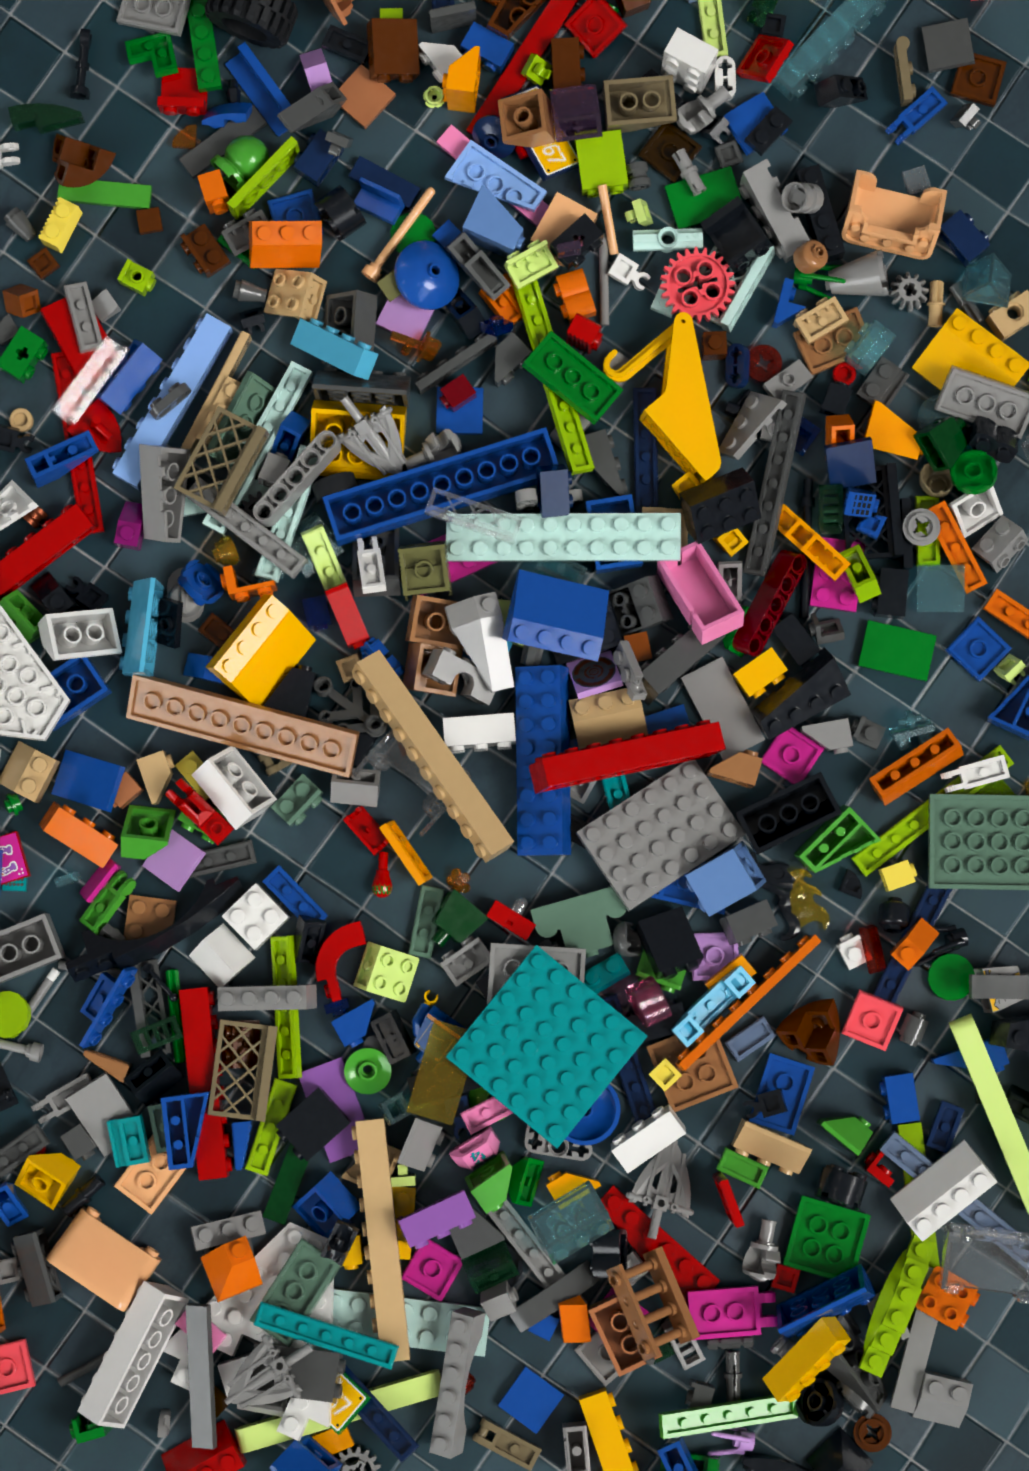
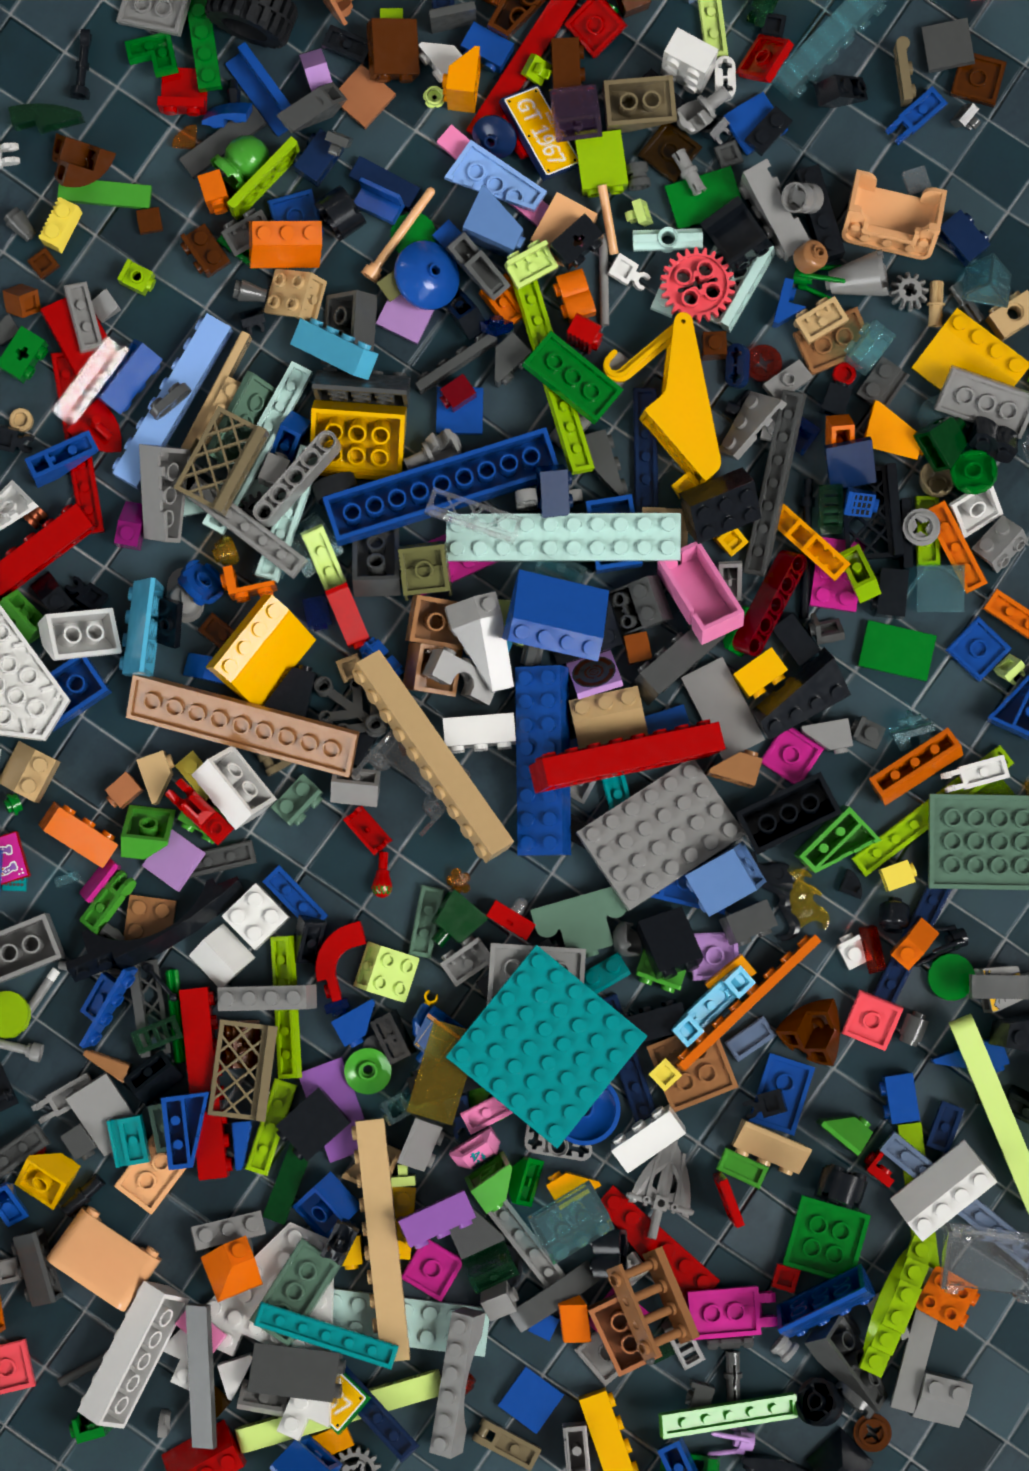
blue tile [51,750,125,813] -> none
light grey bar [224,1334,314,1409] -> none
light grey bar [336,395,407,476] -> none
white hinge [357,536,386,594] -> none
light orange tile [379,820,433,886] -> none
clear orange arm [390,331,442,362] -> none
medium nougat slope [498,88,555,148] -> none
clear purple tile [556,240,581,259] -> none
light grey hinge [613,640,647,701] -> none
clear pink piece [625,975,672,1028] -> none
light grey piece [742,1219,781,1282] -> none
yellow brick [762,1316,851,1402] -> none
blue tile [855,515,887,540] -> none

